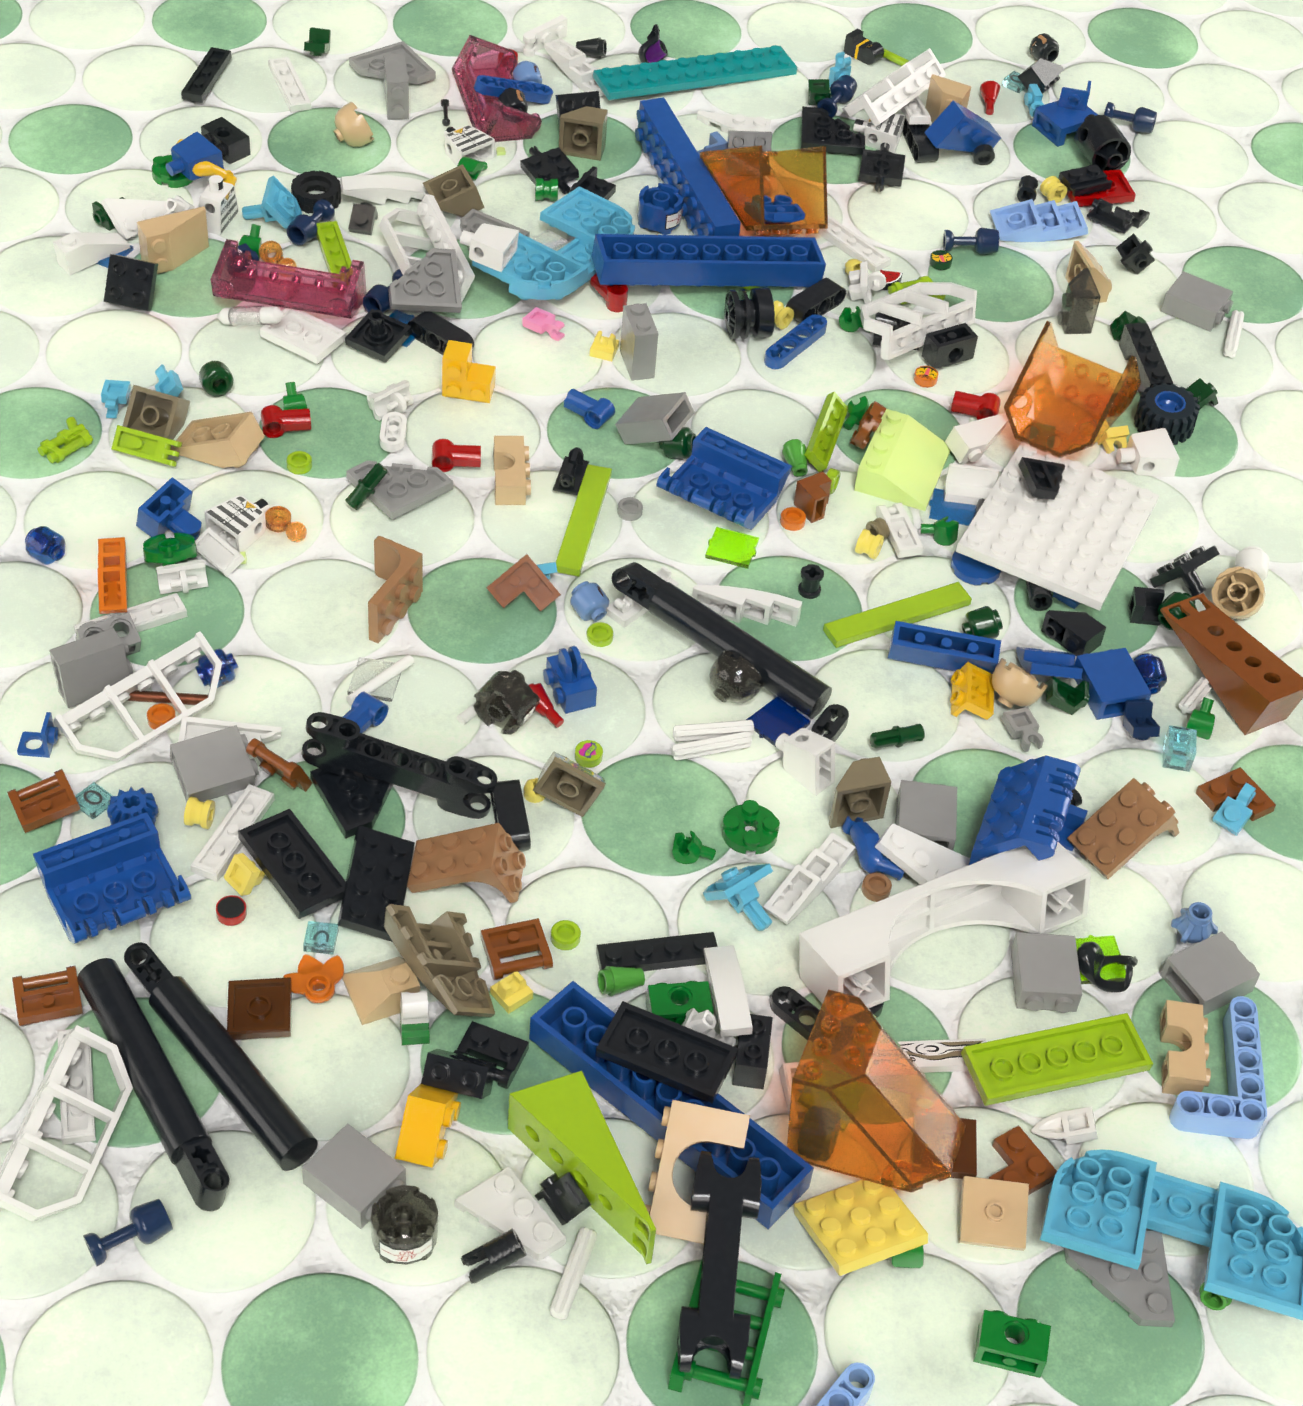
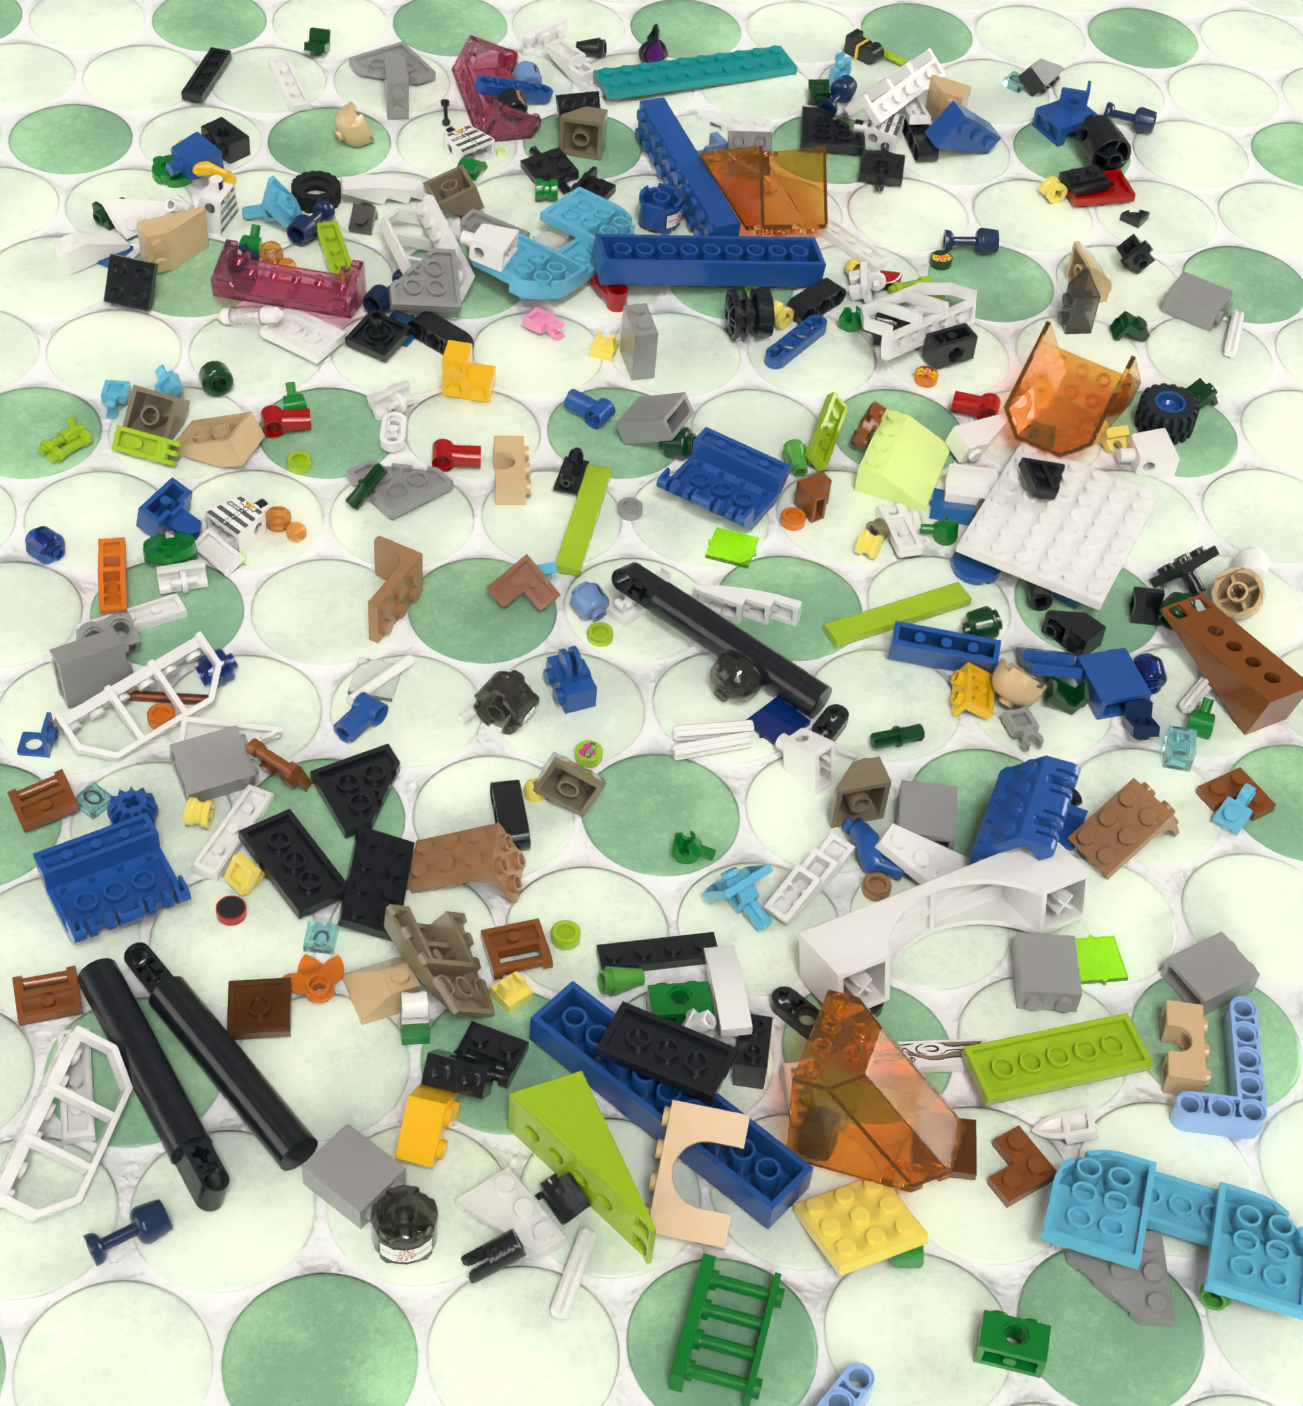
black piece [301,712,498,819] -> none
red cone [521,683,564,728] -> none
black piece [677,1151,762,1379] -> none
green plate [722,800,780,855] -> none
blue slope [746,195,805,224] -> none
black bush [798,564,824,599] -> none
lime tile [826,468,841,494] -> none
green piece [843,396,869,430] -> none
tan plate [959,1176,1029,1251] -> none
black tile [973,144,995,165] -> none
red cone [980,81,1000,115] -> none
light blue slope [990,199,1088,242] -> none
black bush [1017,175,1038,202] -> none
medium azure plate [1024,84,1044,117] -> none
black head [1029,33,1059,62] -> none
black piece [1077,942,1138,992] -> none
black hinge [1087,198,1135,234] -> none
black arch [1119,323,1173,396] -> none
medium blue rock [1171,902,1218,943] -> none

